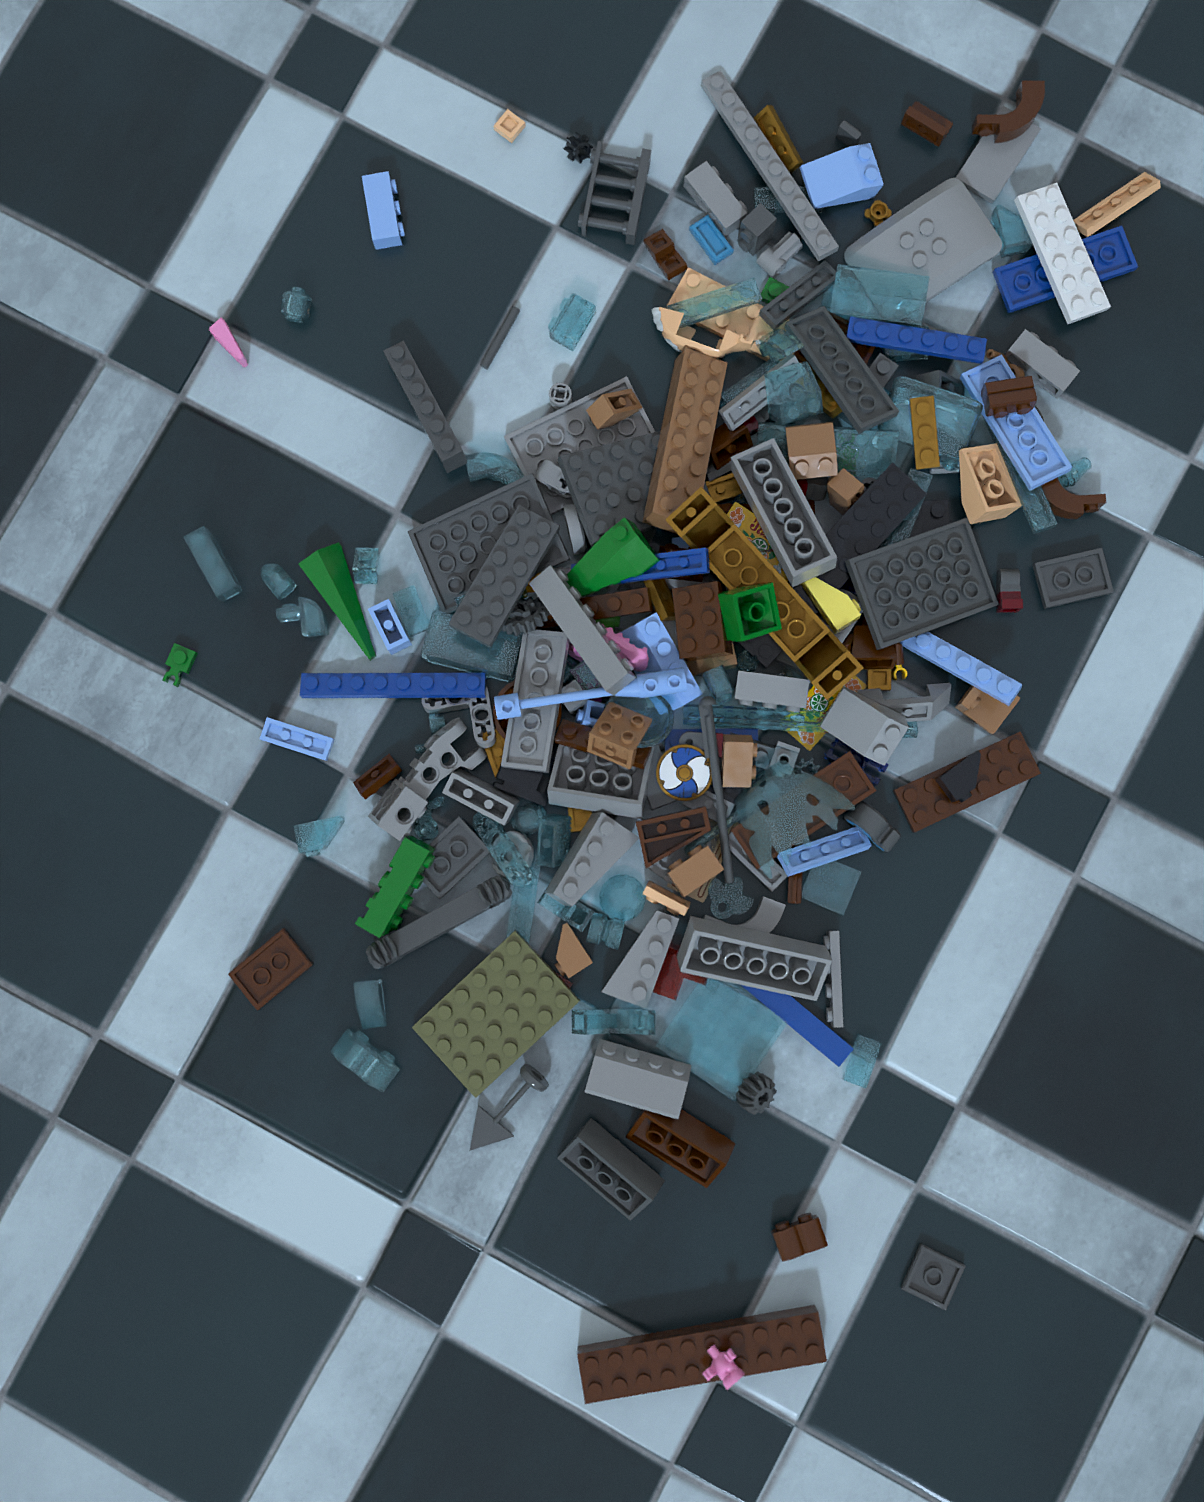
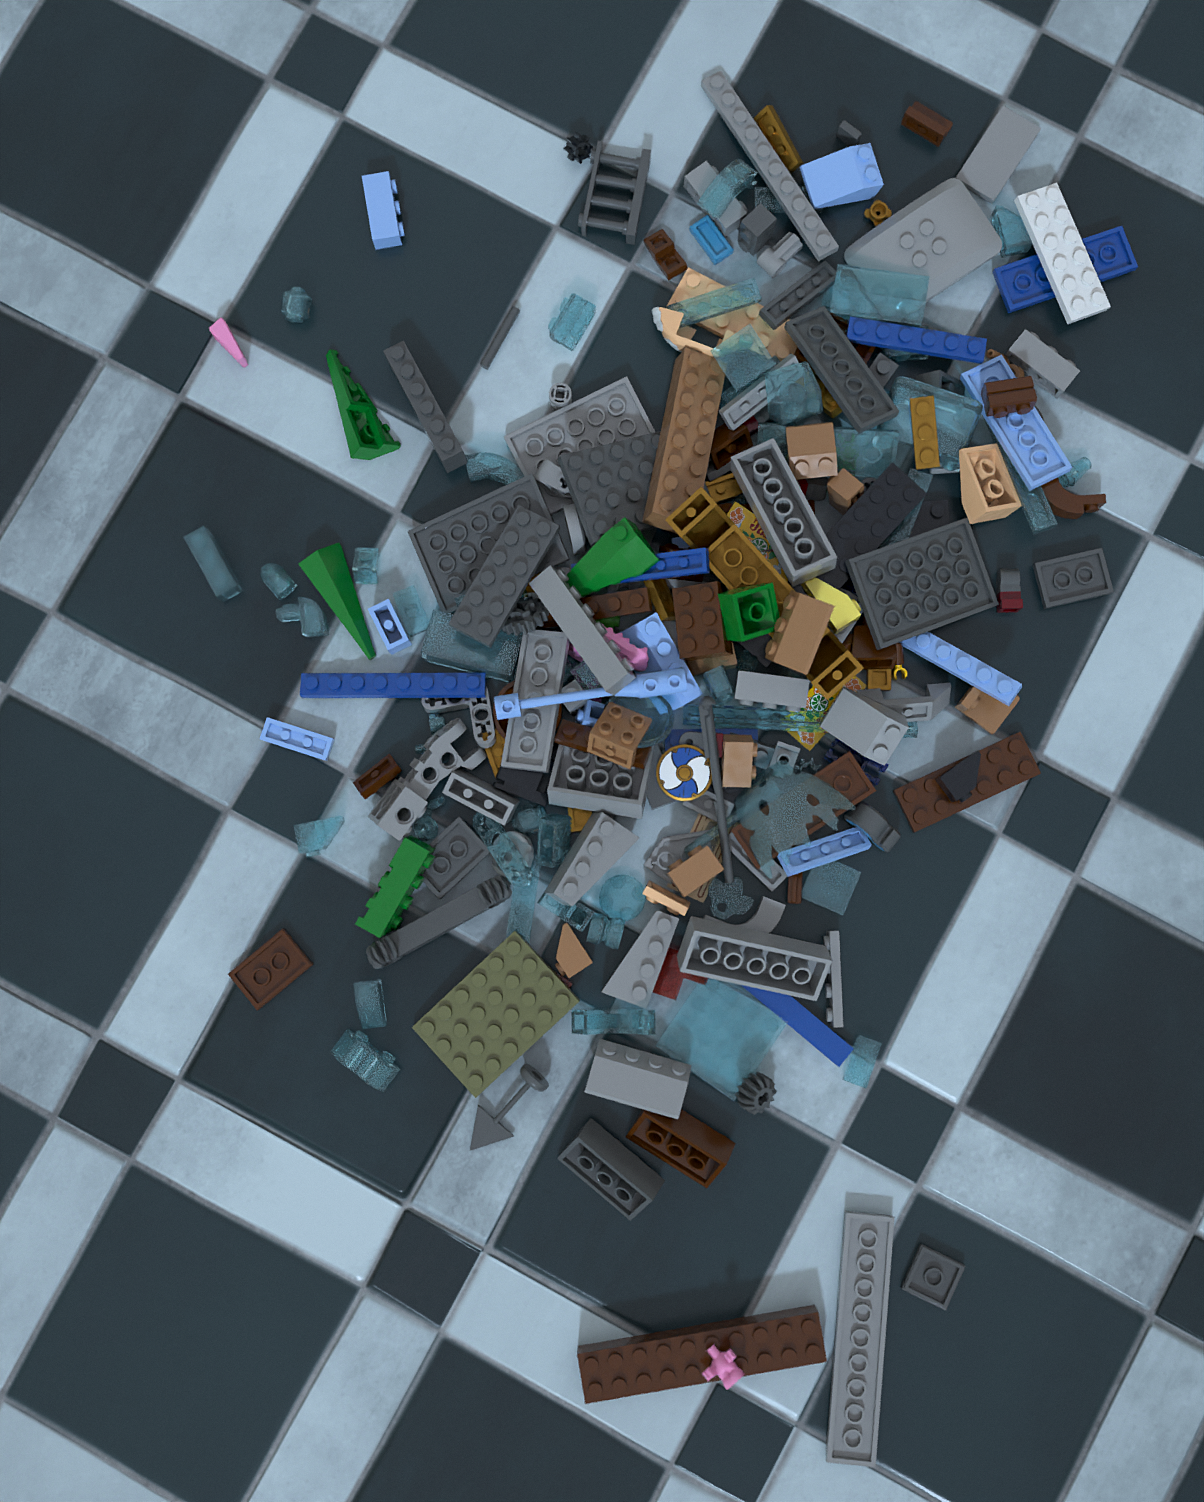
green plate [162,643,198,687] -> none
light nougat plate [494,109,526,143] -> none
medium nougat slope [586,389,643,430] -> none
reddish brown wedge [636,806,711,868] -> none
clear light blue slope [755,329,804,363] -> none
green plate [759,277,789,304] -> none
reddish brown brick [771,1213,828,1262] -> none
reddish brown arch [972,81,1045,143] -> none
light nougat plate [1073,172,1161,237] -> none
none -> green wedge [326,349,401,460]
none -> clear light blue arch [697,159,758,219]
none -> clear light blue brick [710,324,776,391]
none -> medium nougat slope [765,590,835,675]
none -> light grey plate [825,1211,895,1467]

